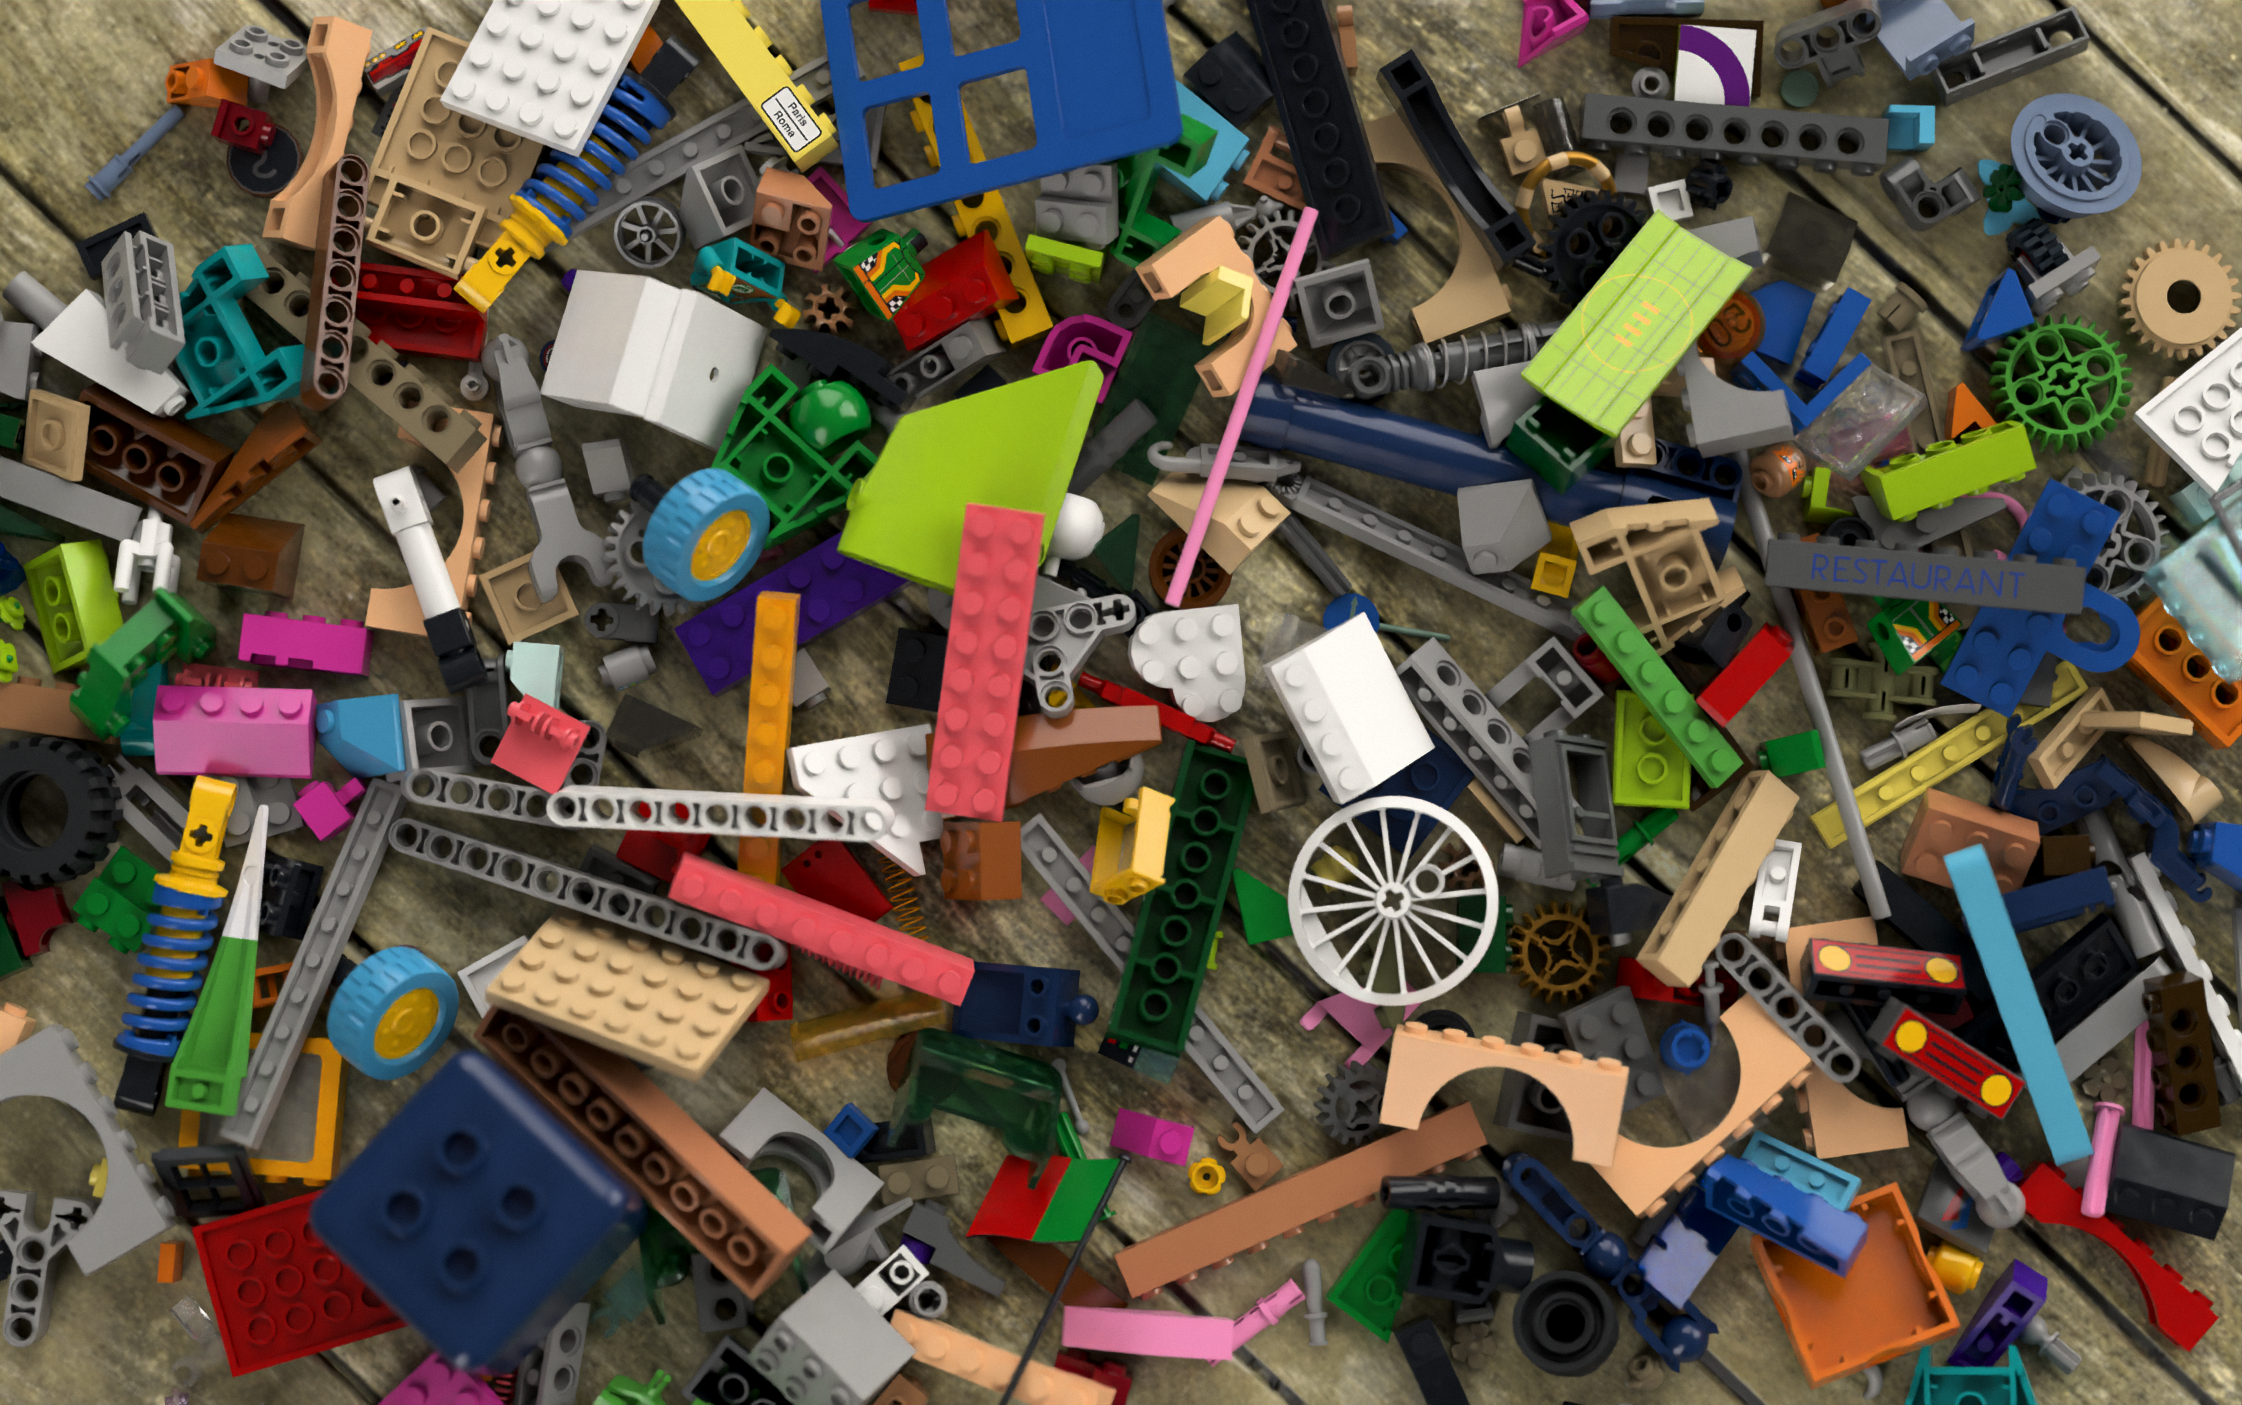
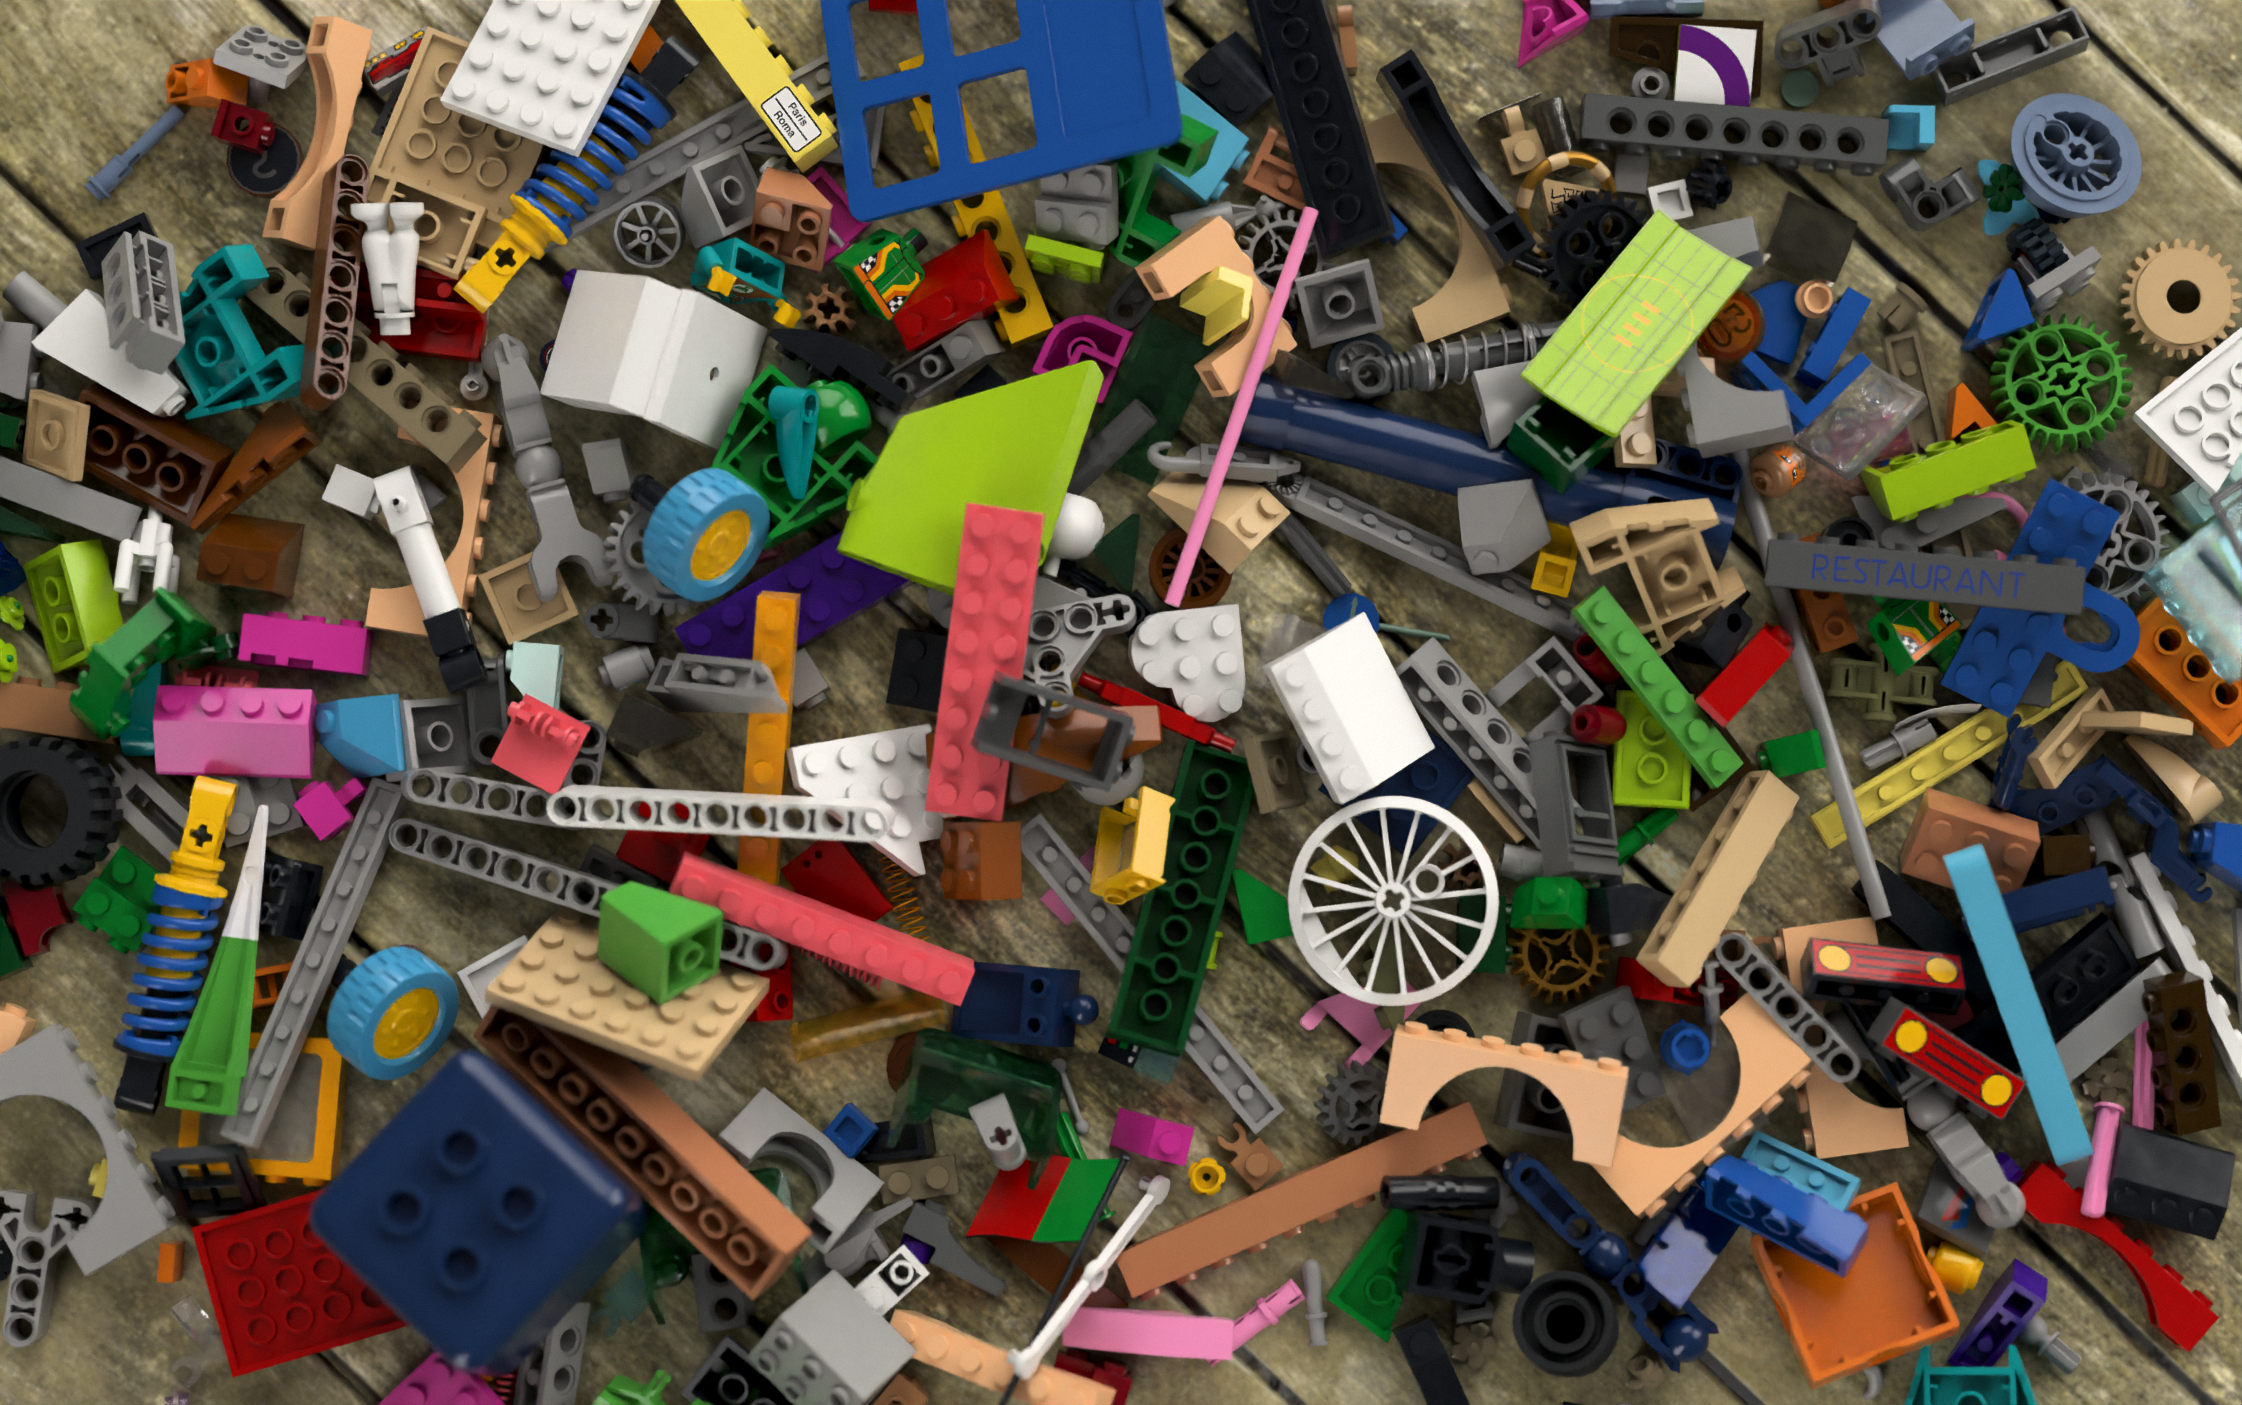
light grey cone [909,1281,947,1320] -> none
white plate [1748,839,1802,943] -> none
lime plate [1800,467,1853,524] -> none
dark grey pin [2213,1054,2242,1106] -> none
none -> dark green plate [176,632,240,671]
none -> white brick [322,464,382,520]
none -> white piece [351,202,424,335]
none -> bright green slope [597,881,724,1005]
none -> light grey wedge [645,653,788,714]
none -> teal piece [768,386,820,499]
none -> light grey piece [968,1093,1027,1171]
none -> dark grey door [971,670,1135,792]
none -> white piece [1007,1175,1170,1380]
none -> green slope [1510,877,1589,929]
none -> dark red brick [1570,704,1627,746]
none -> light nougat plate [1795,280,1833,319]

